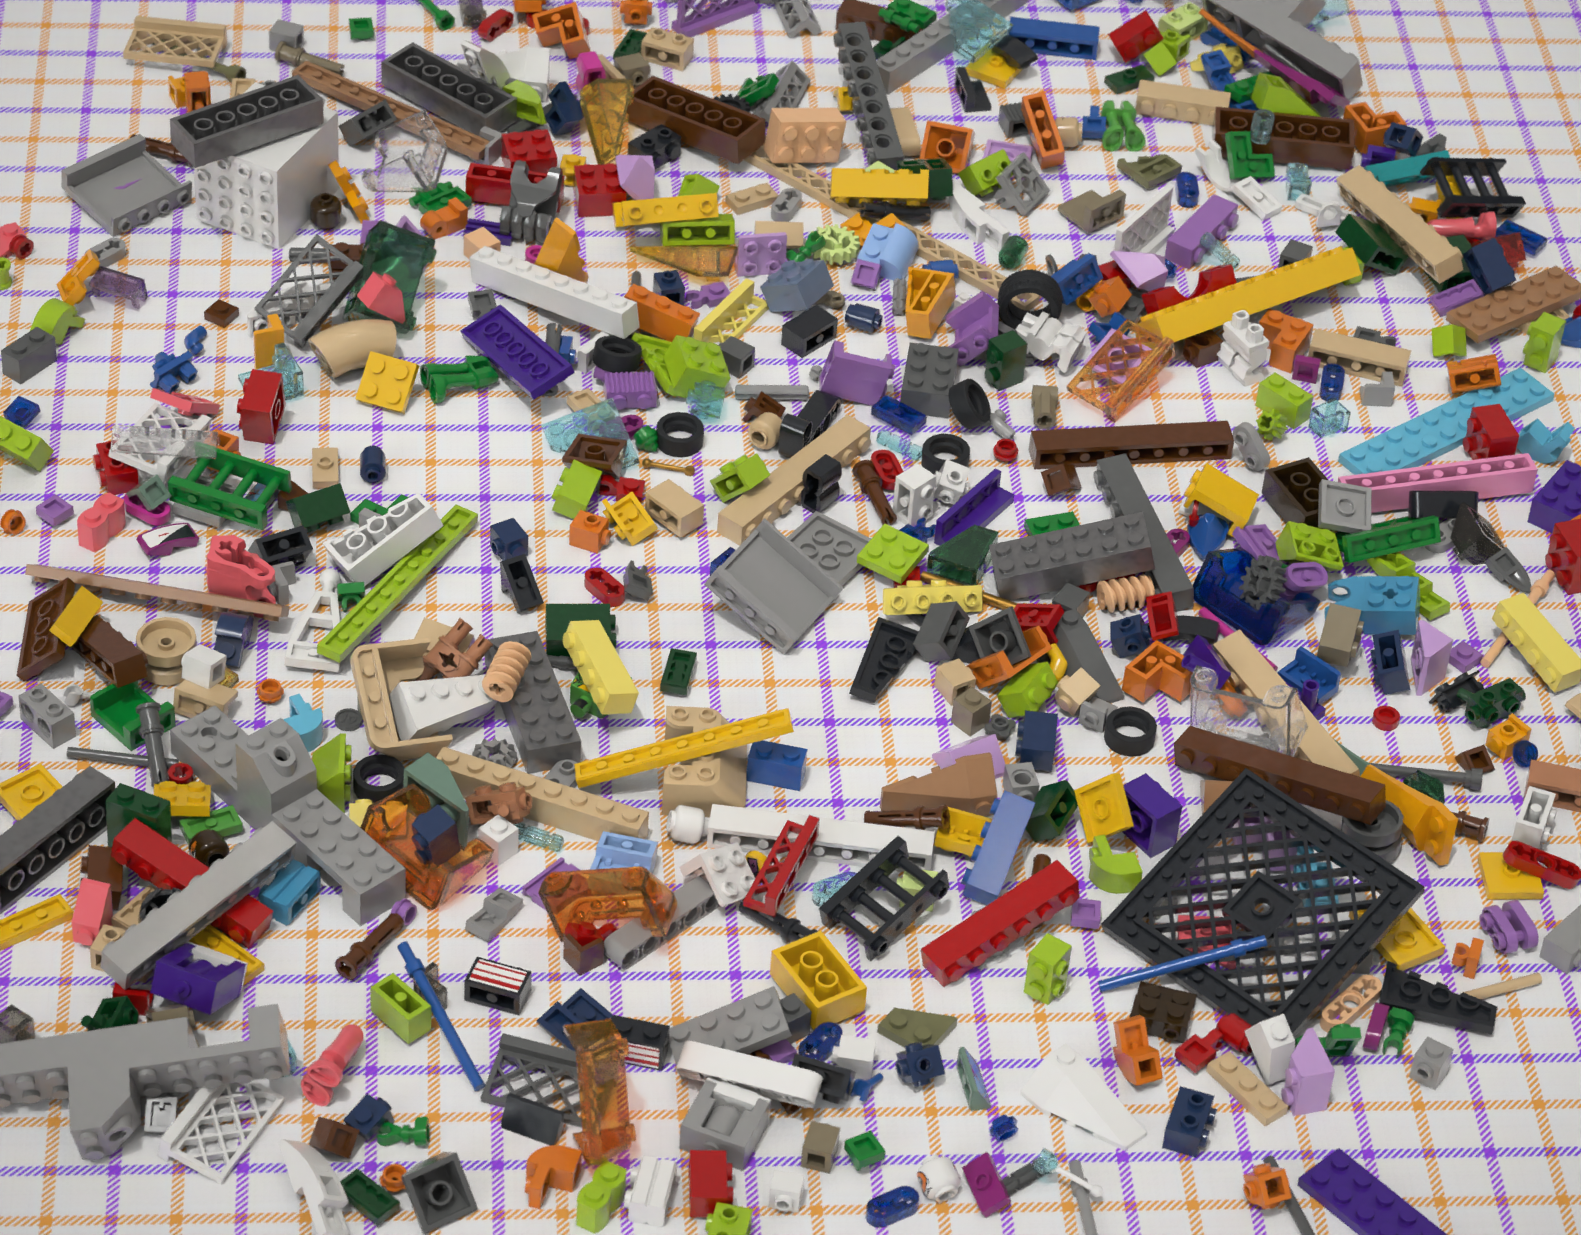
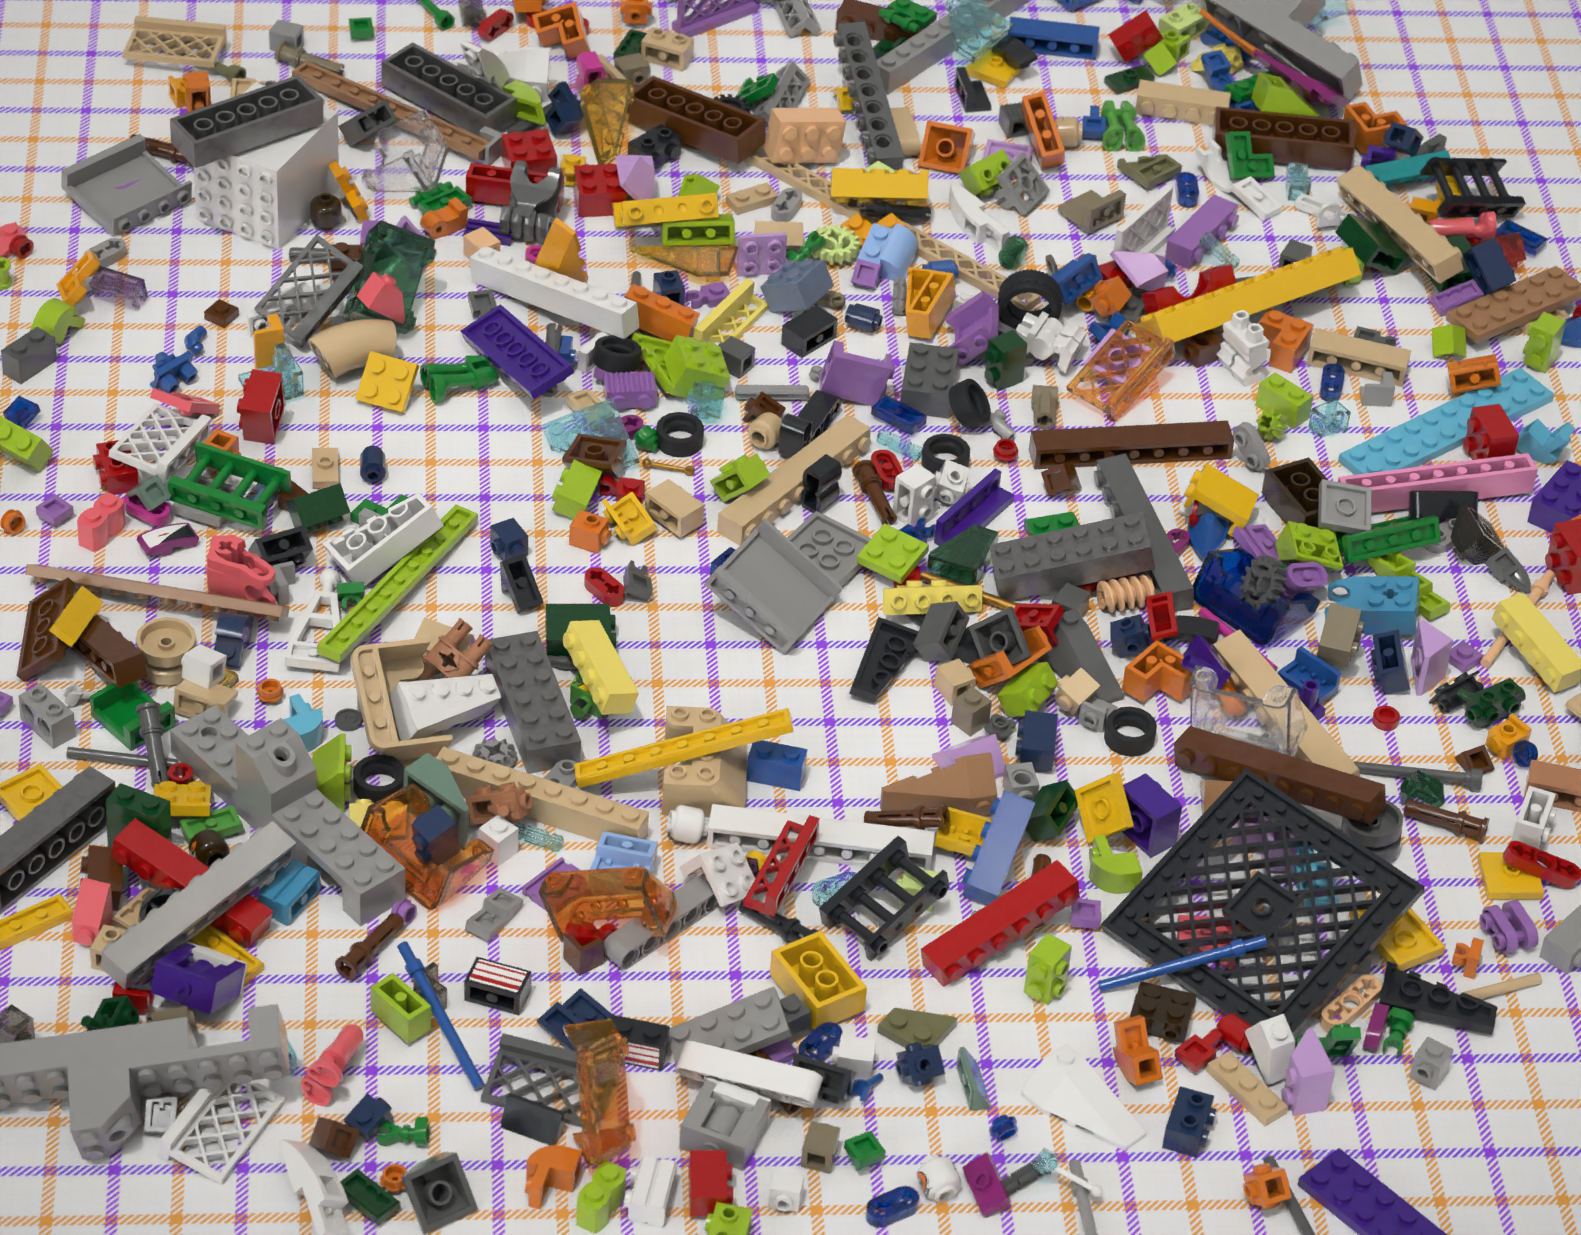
clear fence [111,425,220,459] -> none
light nougat piece [482,641,532,702] -> none
dark green plate [660,648,697,696] -> none
dark green brick [897,158,953,201] -> none
yellow arm [1047,644,1068,683] -> none
clear light blue beam [1250,109,1275,144] -> none
magenta plate [1292,354,1321,384] -> none
light orange plate [1334,739,1458,866] -> none

